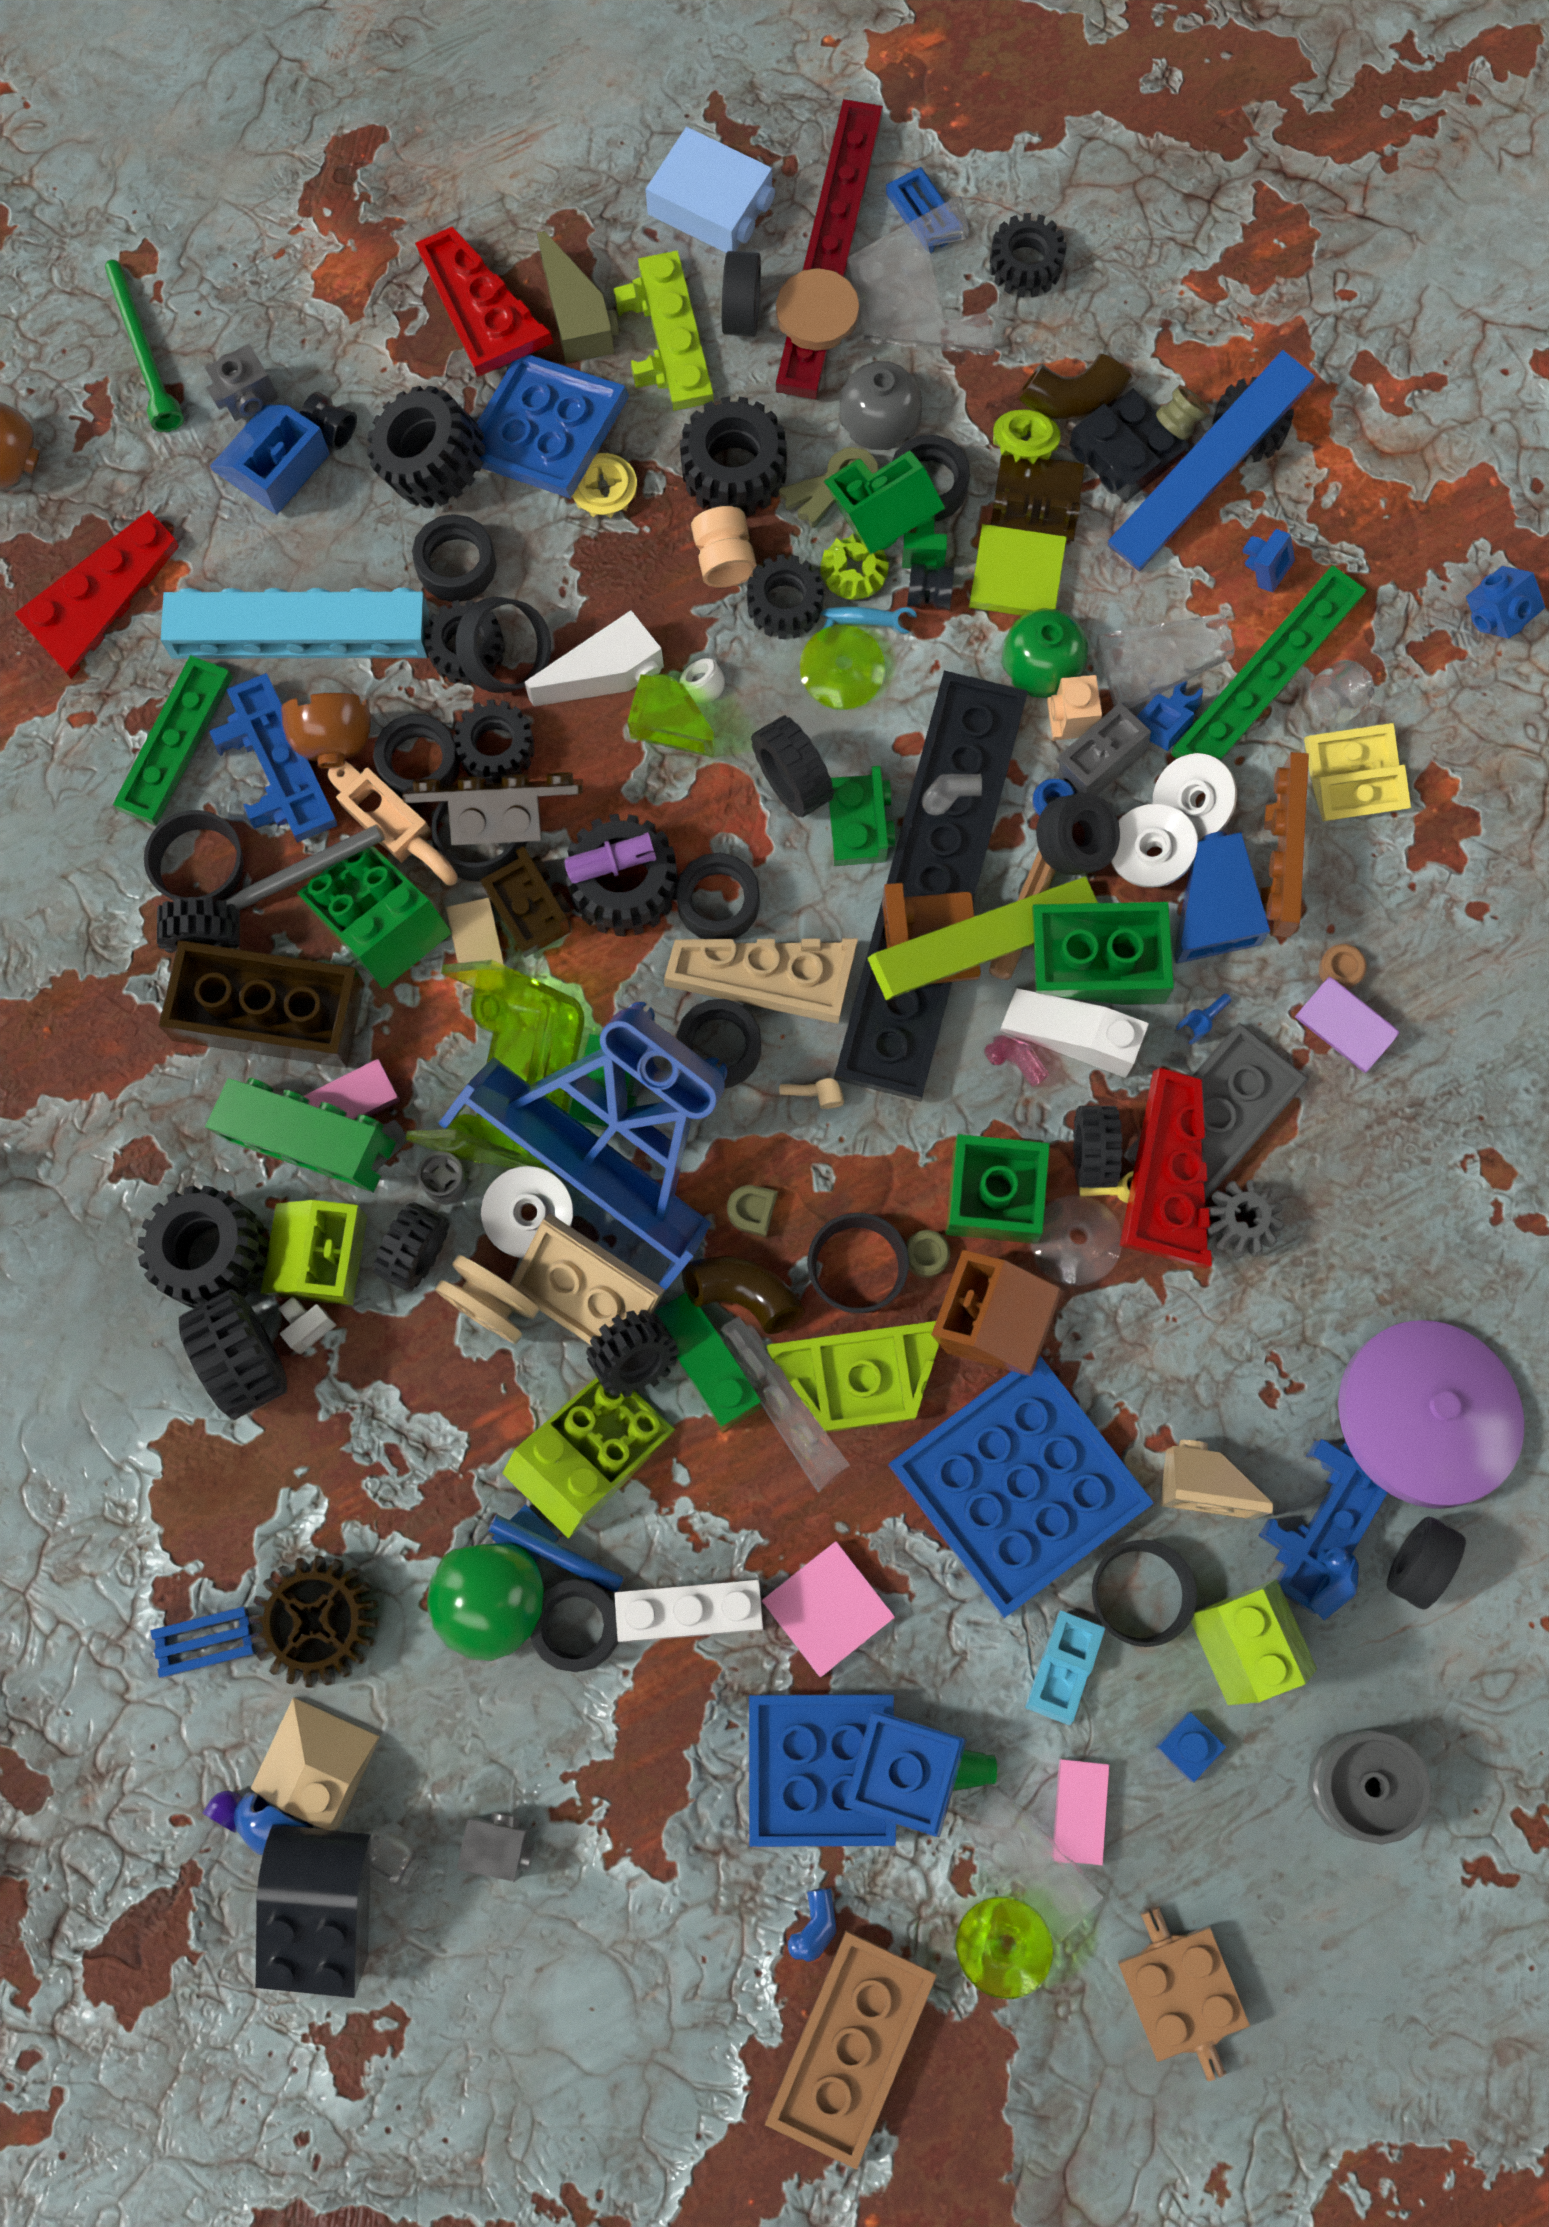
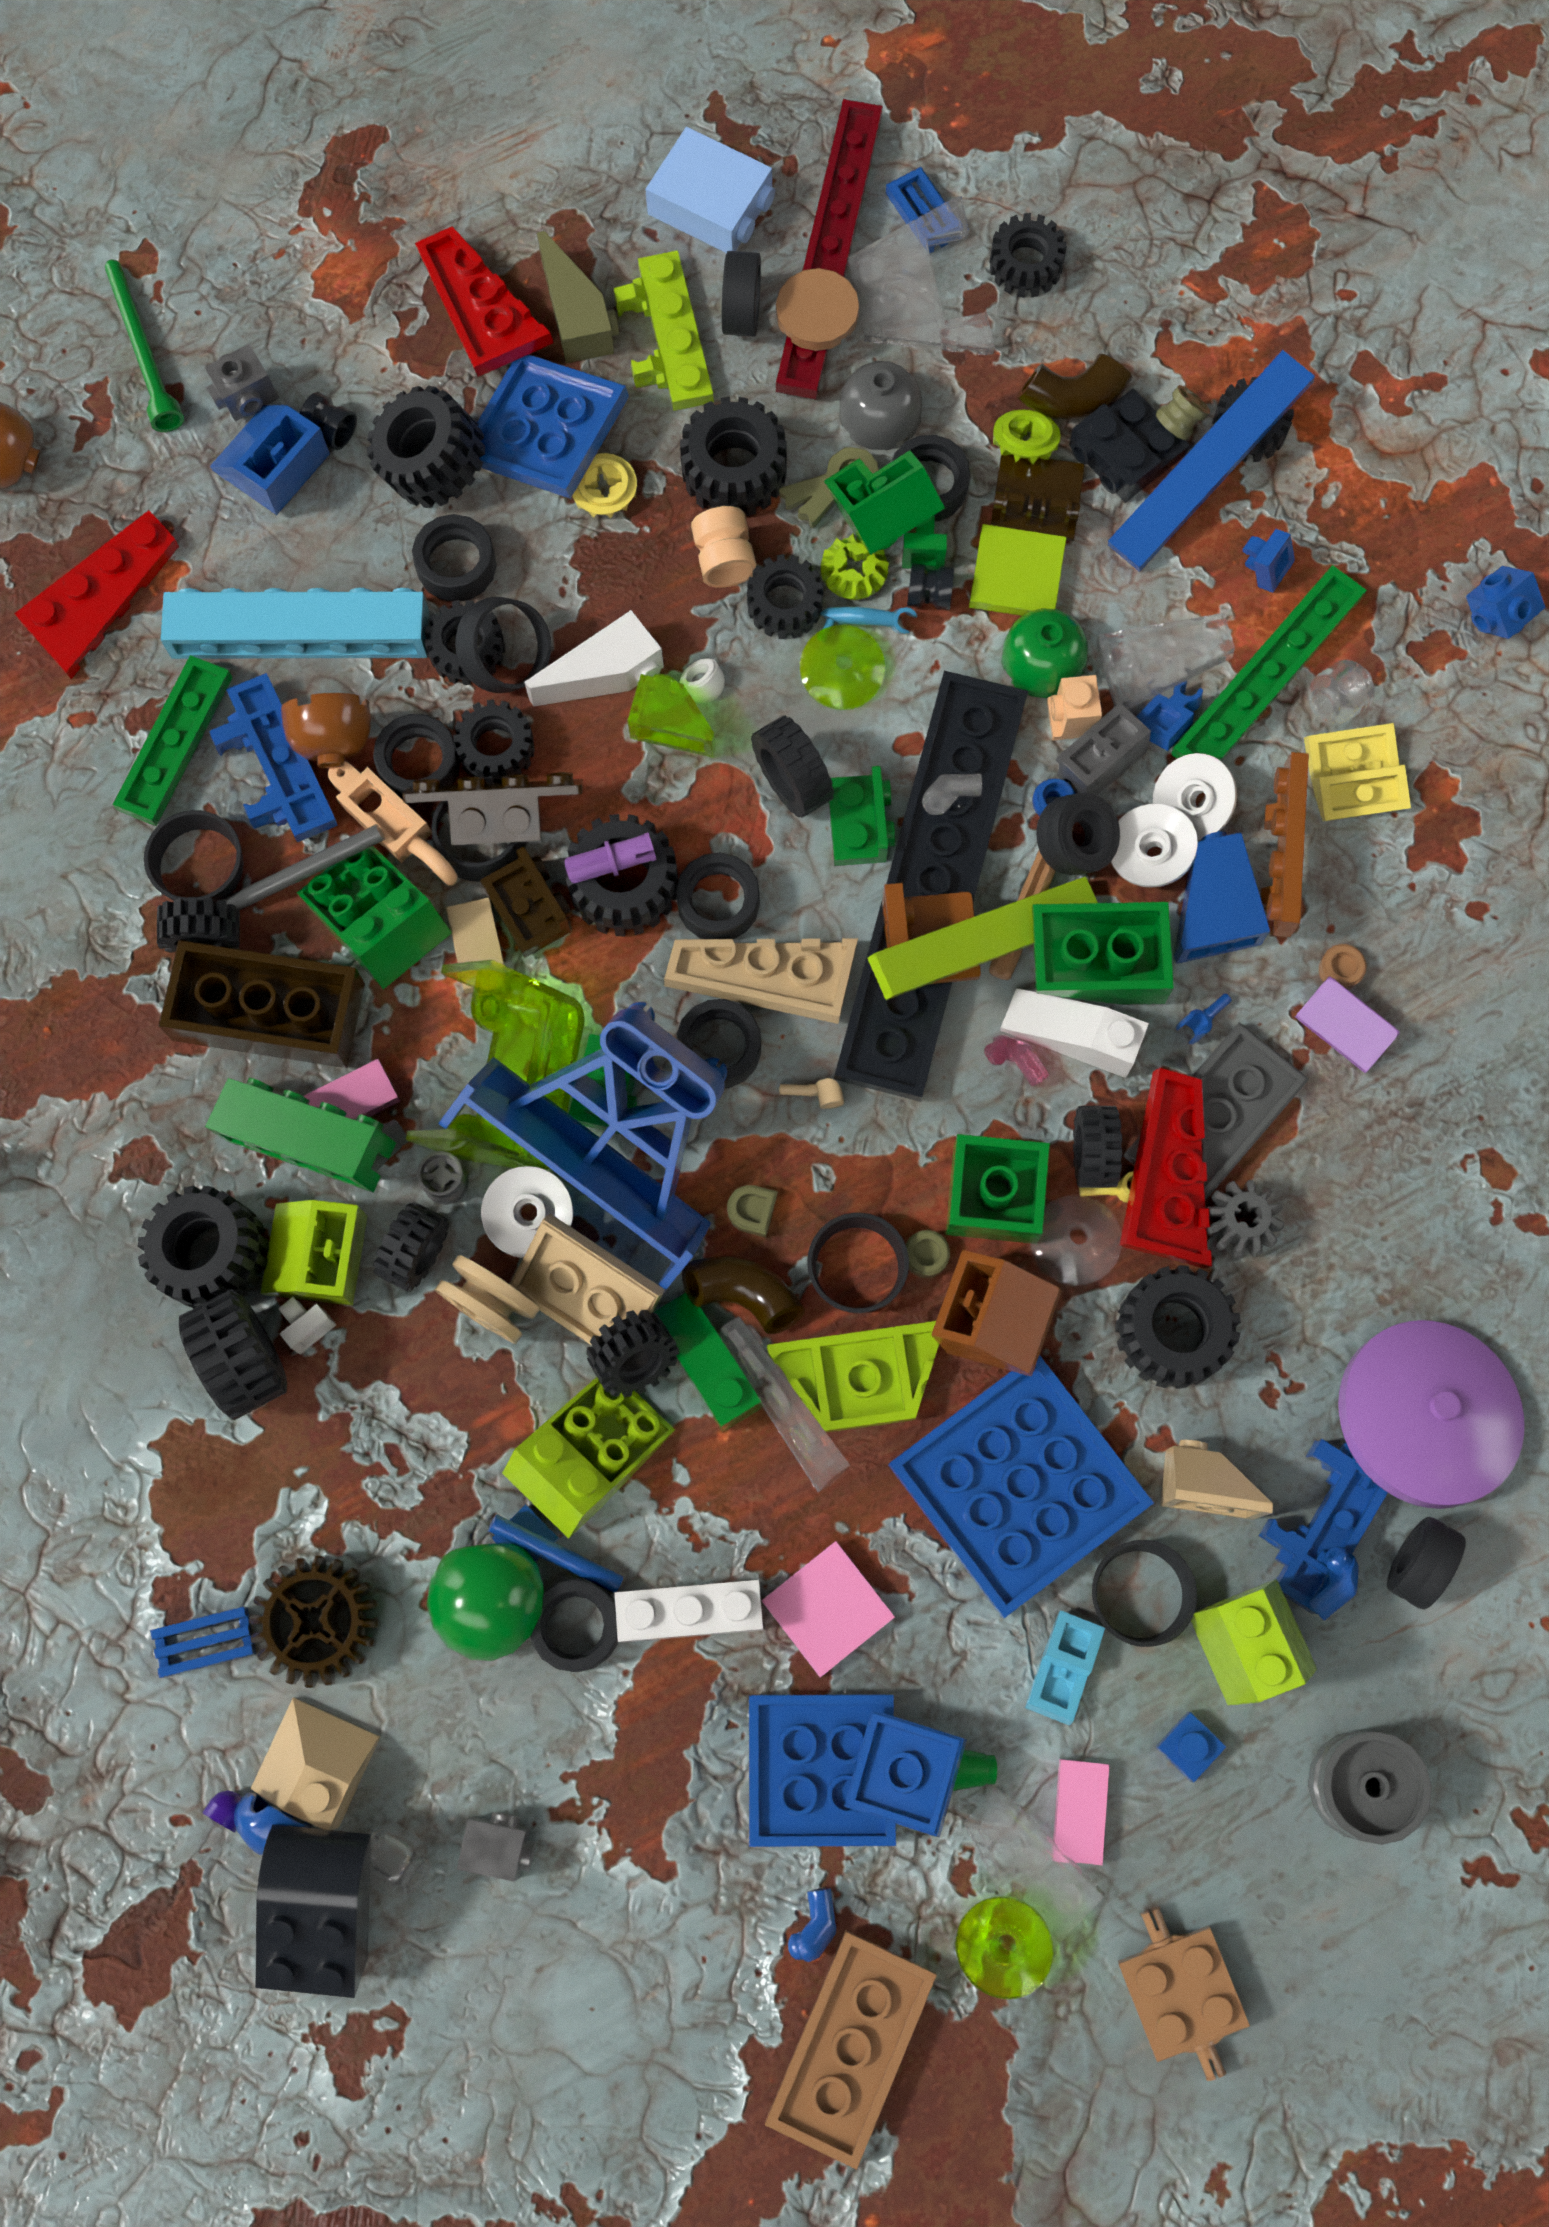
none -> black tyre [1115,1265,1241,1389]

